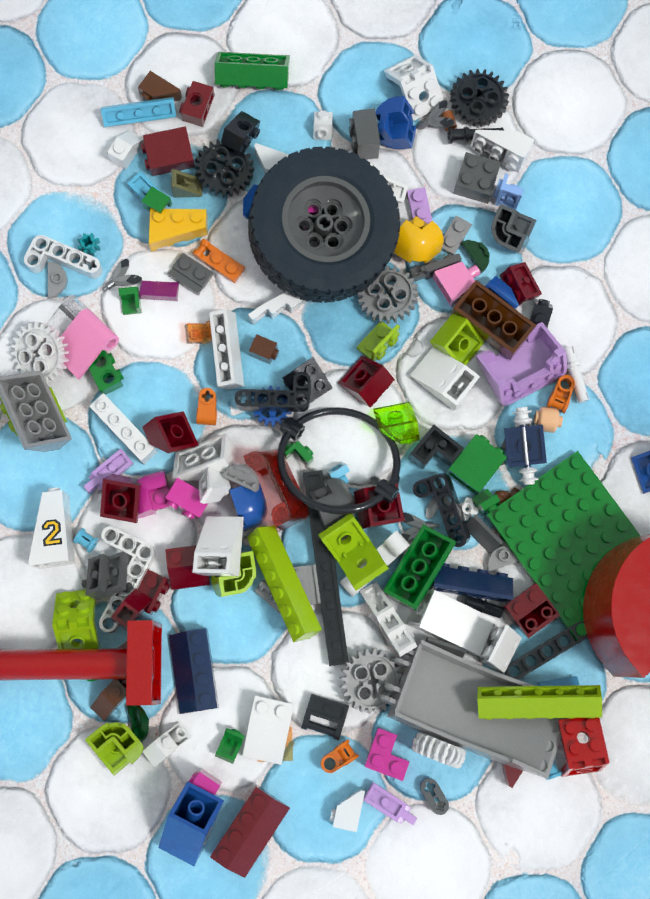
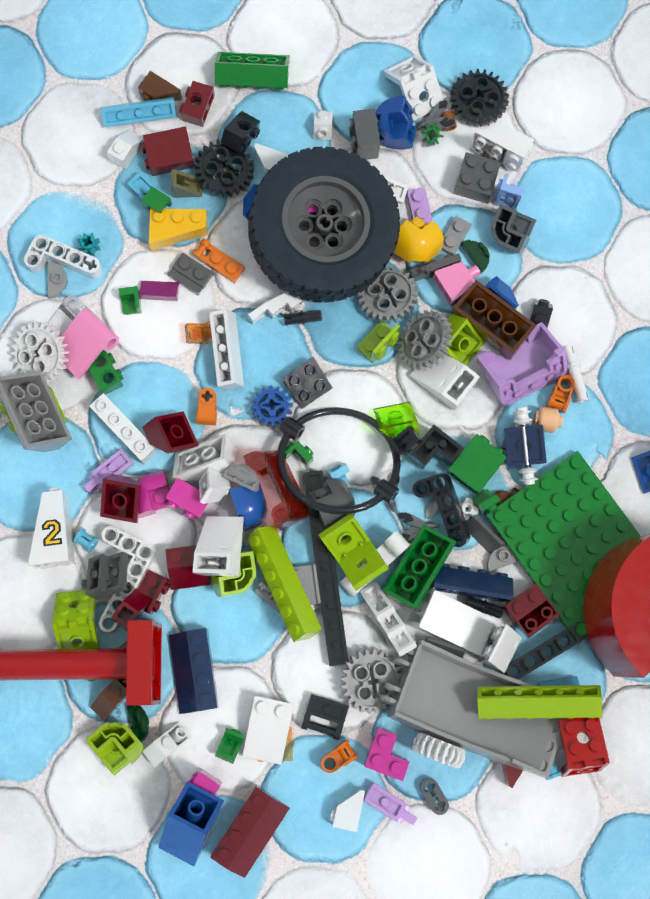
flat silver piece [102,259,142,291] -> none
black beam [234,372,311,412] -> none
reddish brown brick [249,334,279,364] -> none
dark red slope [338,355,395,408] -> none
dark red slope [353,483,405,529] -> none
black pin [447,127,504,144] -> none
dark red bracket [500,262,542,306] -> none
none -> black axle [284,310,322,326]
none -> black bracket [388,426,422,456]
none -> light grey gear [398,310,453,371]
none -> green gear [421,123,444,146]

